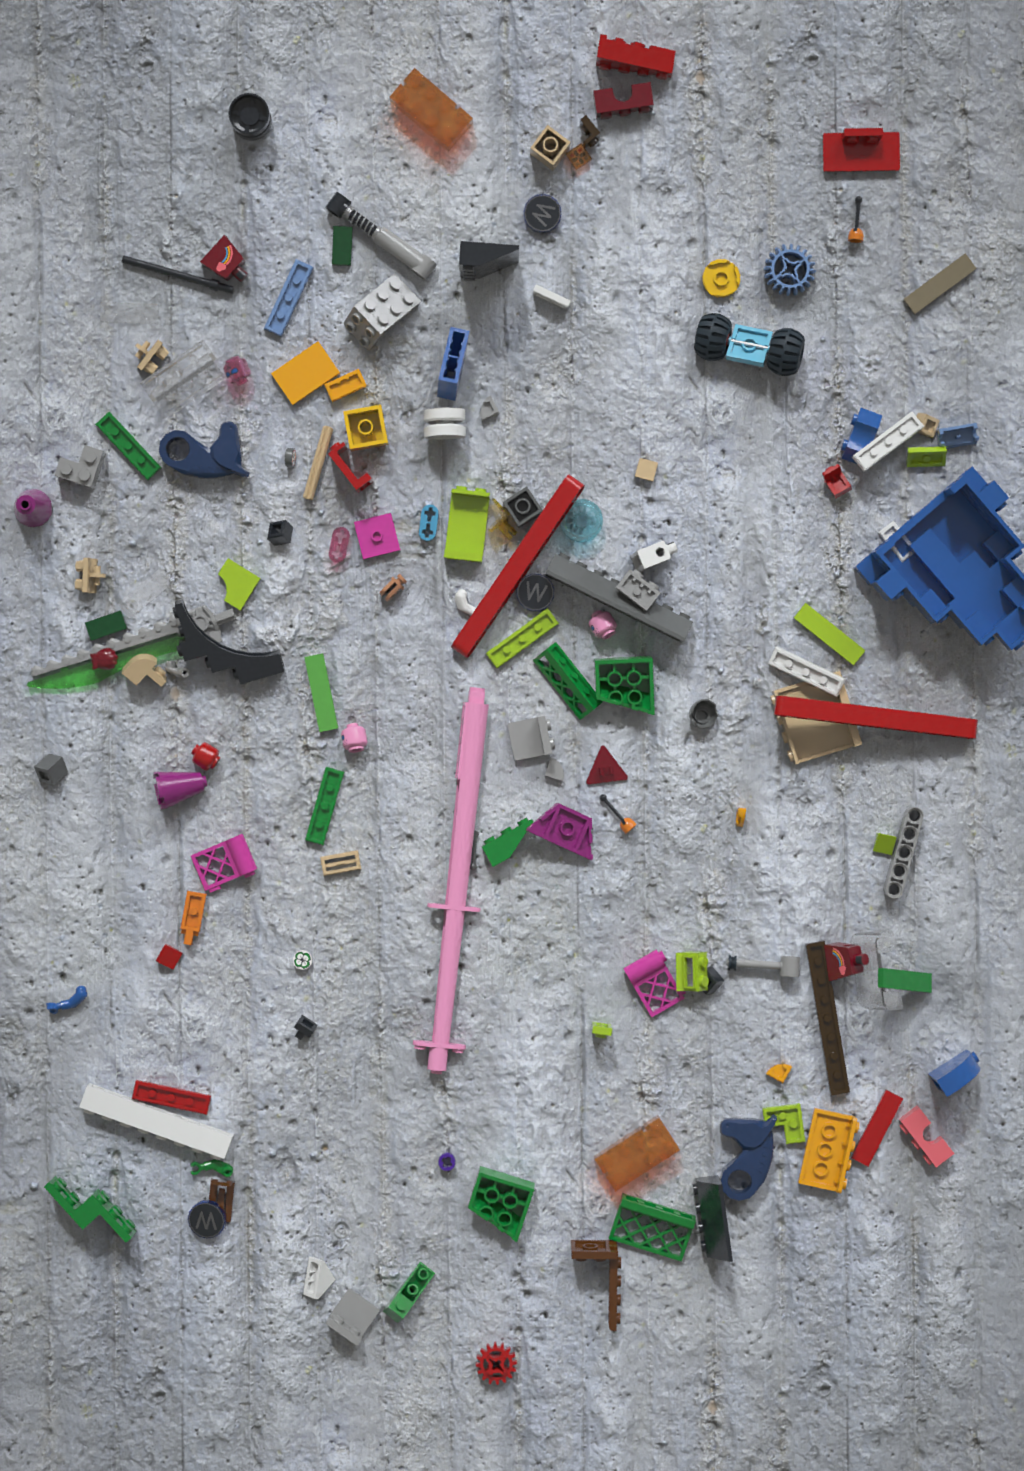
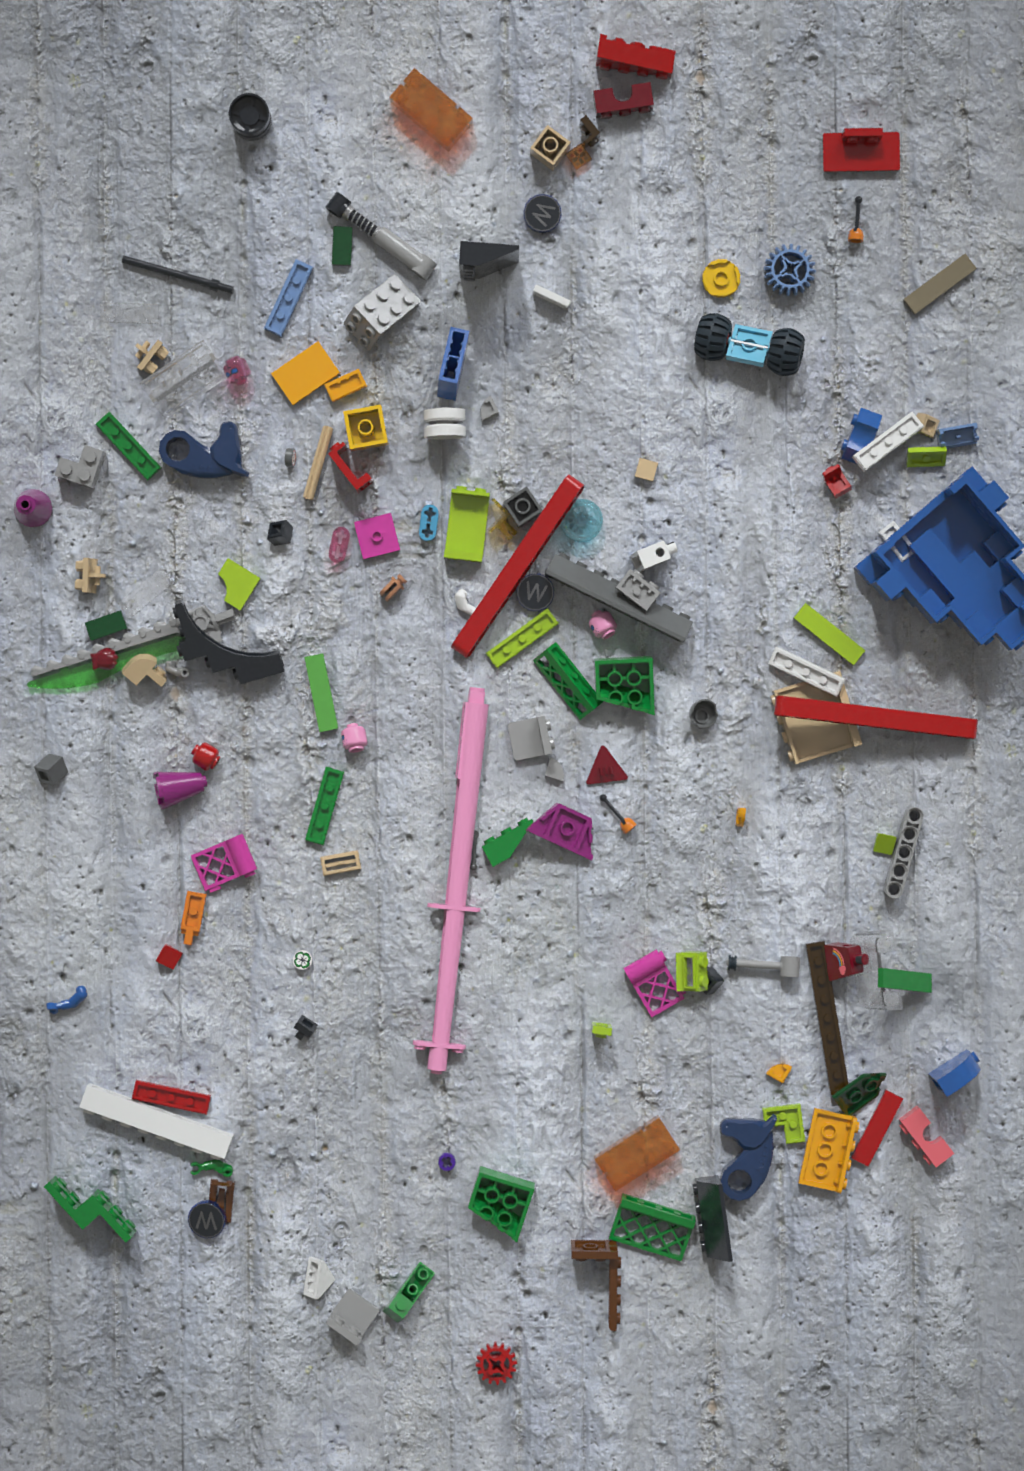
dark red torso [200,235,248,282] -> none
none -> dark green tile [832,1073,887,1115]

